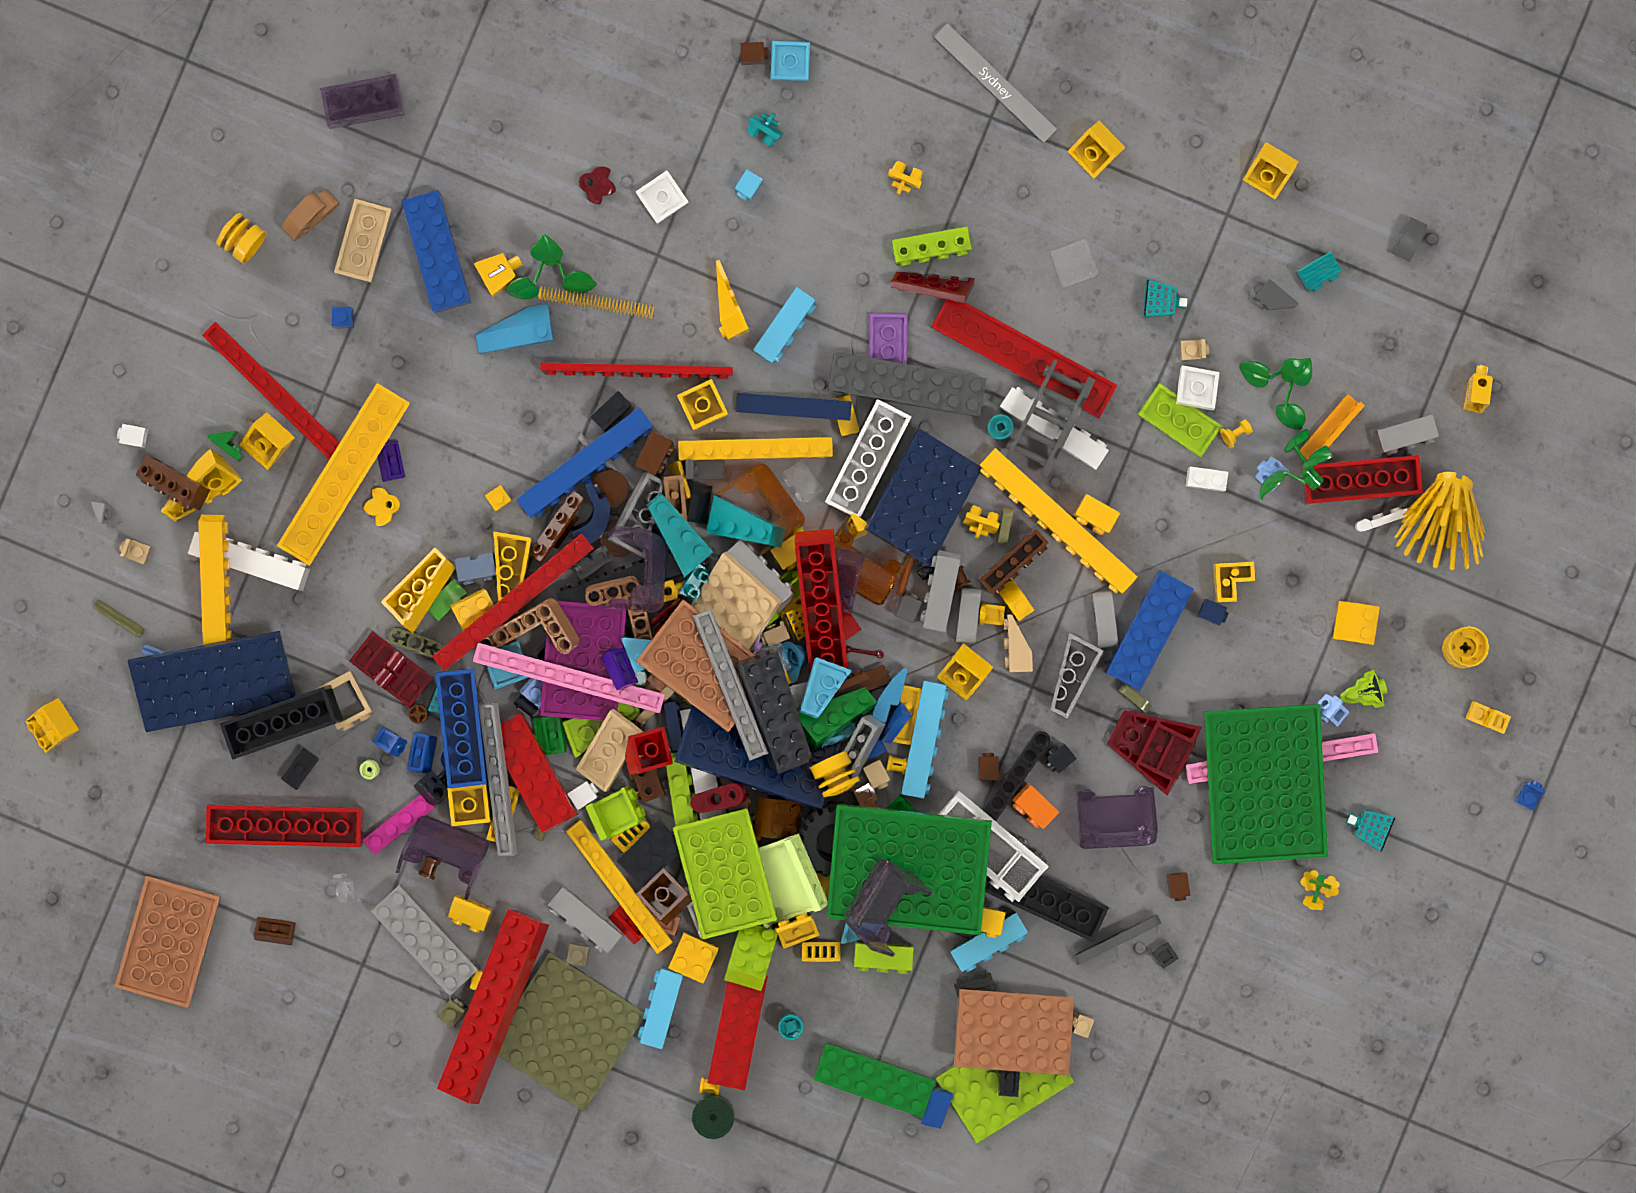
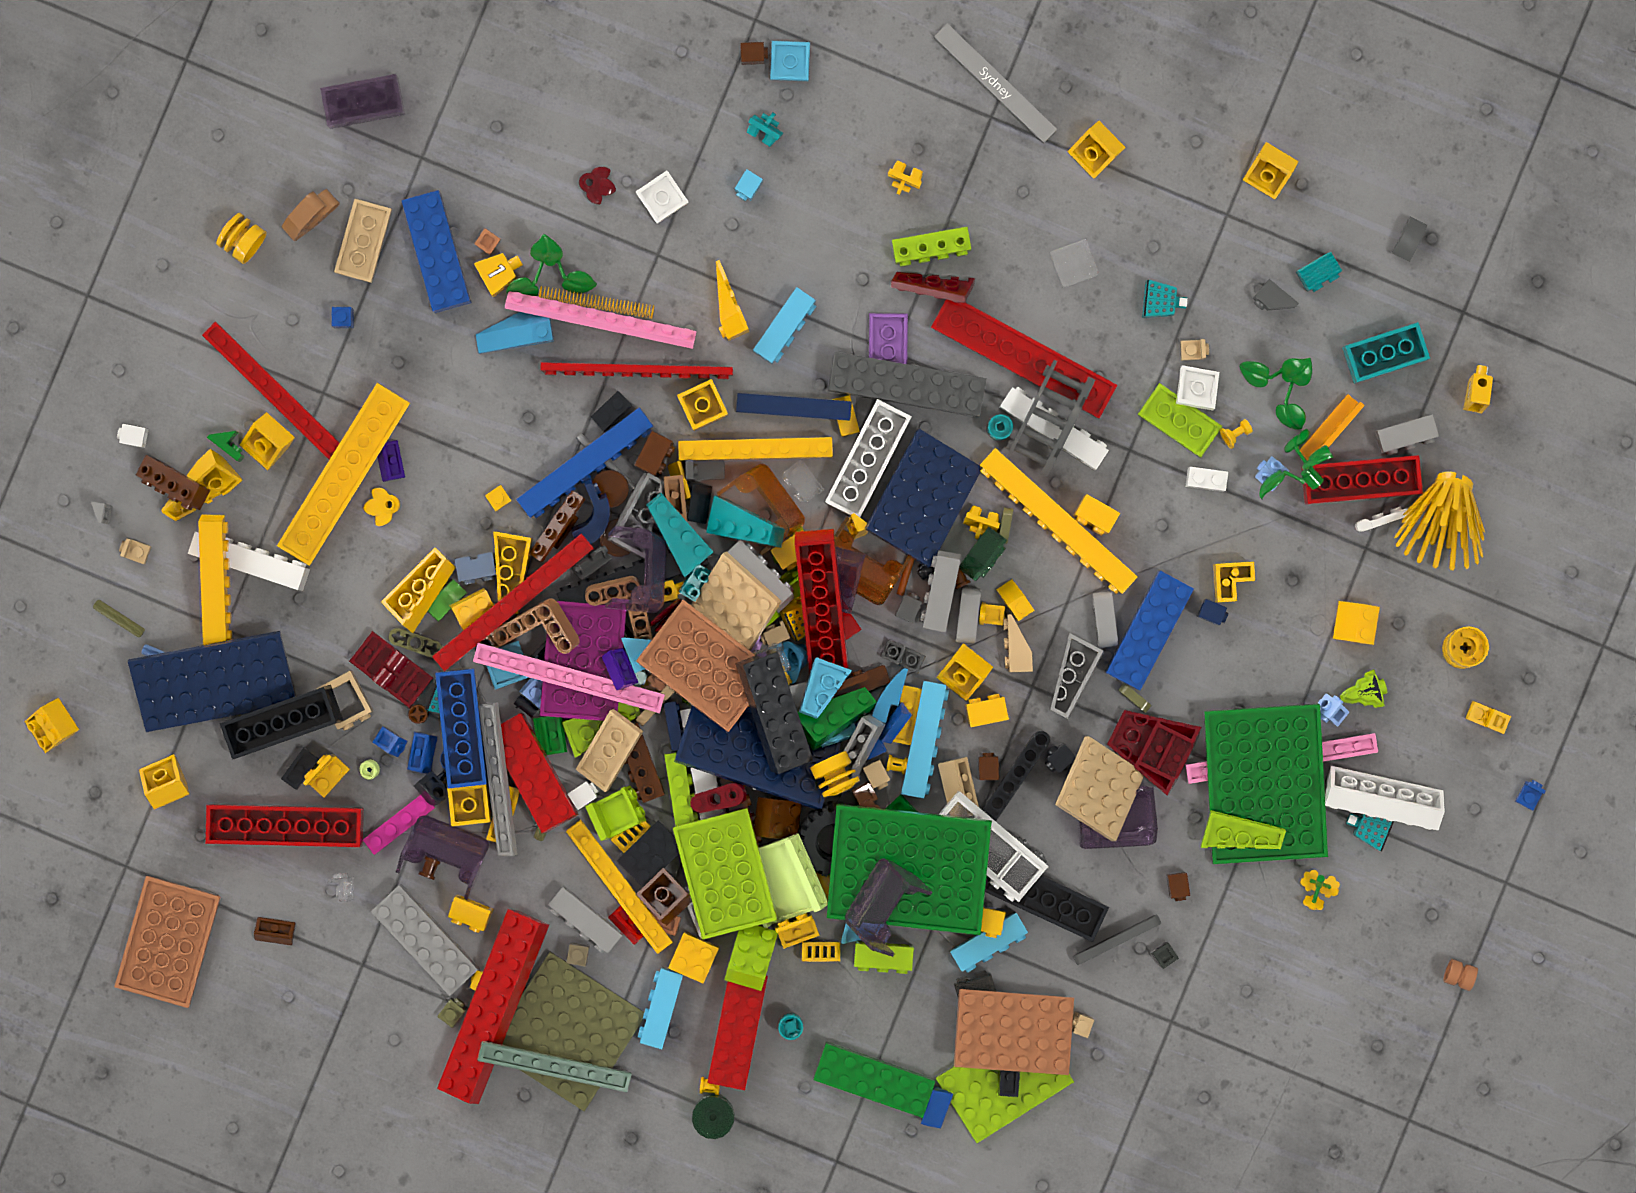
red slope [625,726,673,775] -> none
light grey tile [693,609,768,761] -> none
dark red hinge [847,646,884,659] -> none
reddish brown brick [978,529,1049,595] -> none
orange brick [1011,783,1059,829] -> none
none -> yellow slope [139,754,189,810]
none -> yellow bracket [303,754,350,798]
none -> nougat plate [474,228,501,255]
none -> sand green tile [477,1041,632,1092]
none -> bright pink plate [505,291,697,349]
none -> dark grey slope [881,640,926,673]
none -> tan brick [938,757,979,817]
none -> clear green brick [959,527,1007,581]
none -> yellow brick [965,694,1009,727]
none -> tan plate [1055,736,1144,841]
none -> lime wing [1200,810,1286,849]
none -> white brick [1325,766,1445,830]
none -> teal brick [1342,322,1430,384]
none -> nougat wheel [1443,959,1478,991]

